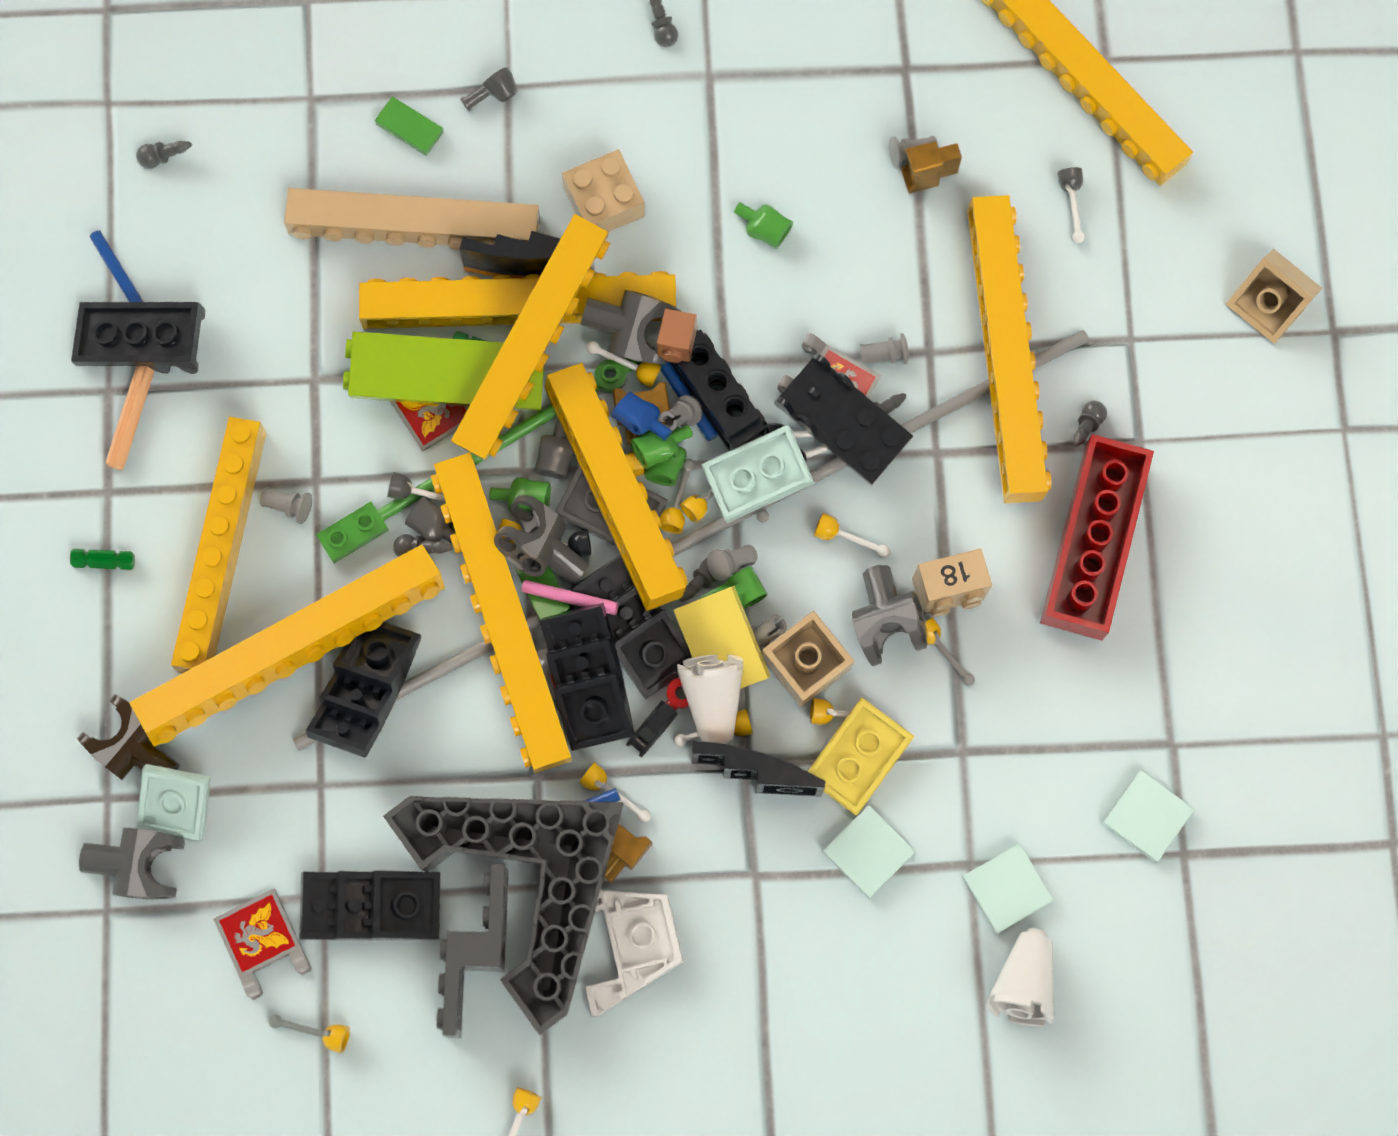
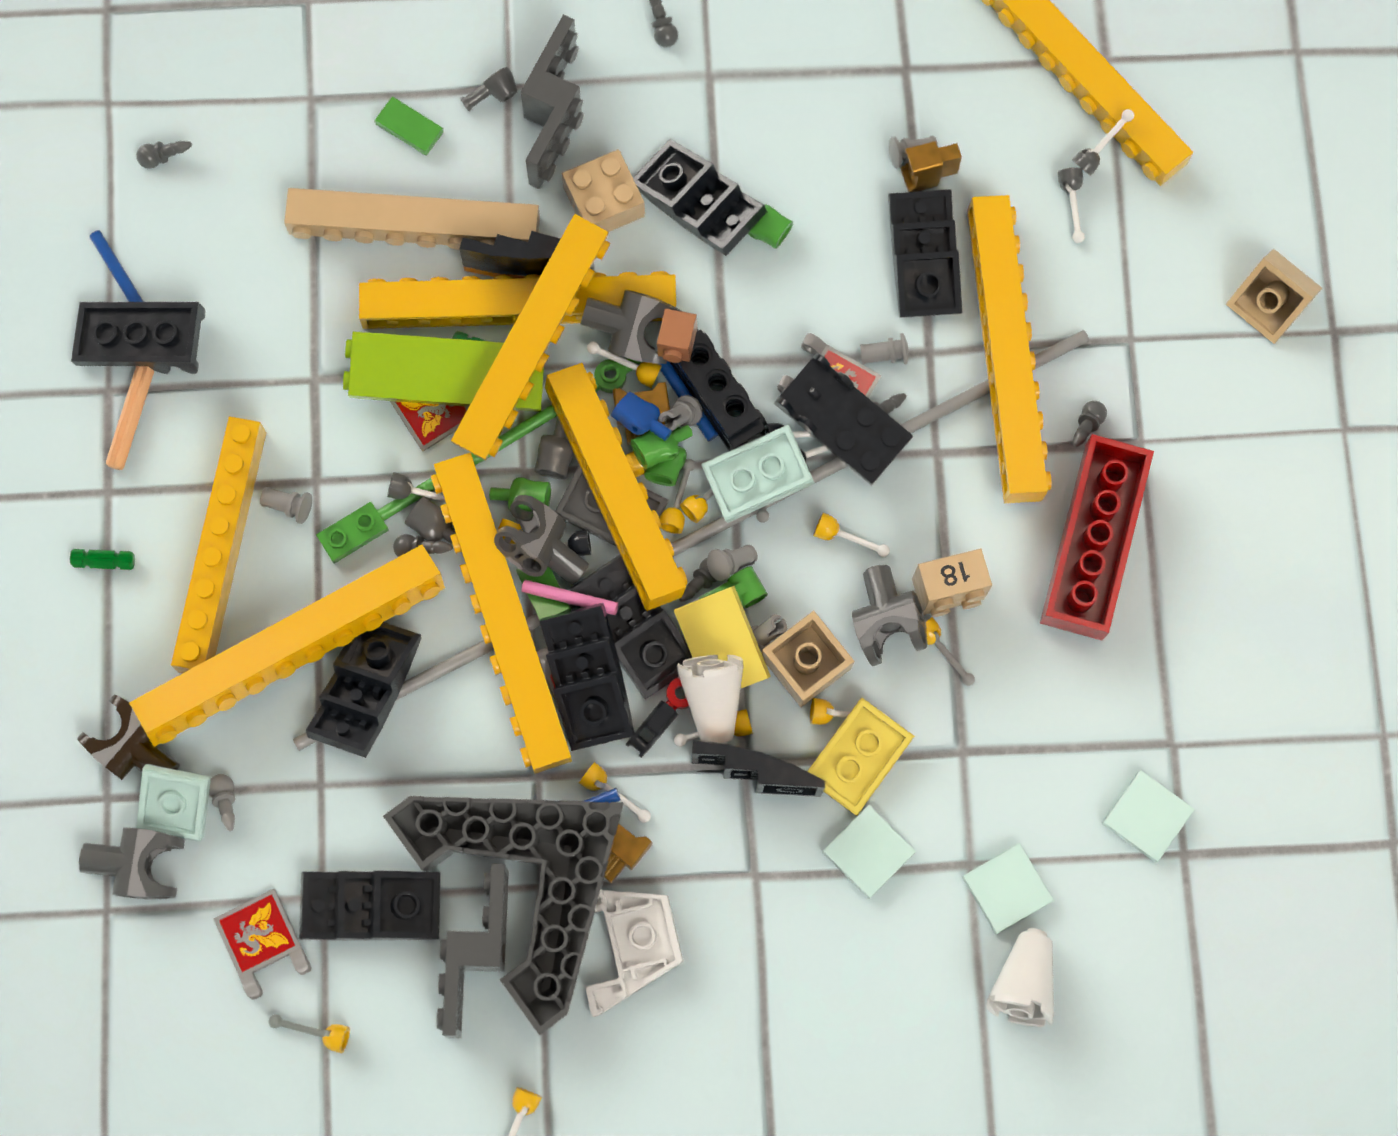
none -> light grey bar [209,774,236,831]
none -> dark grey bracket [521,14,584,189]
none -> black slope [633,139,767,256]
none -> black slope [888,189,962,318]
none -> hinge [1072,109,1134,176]

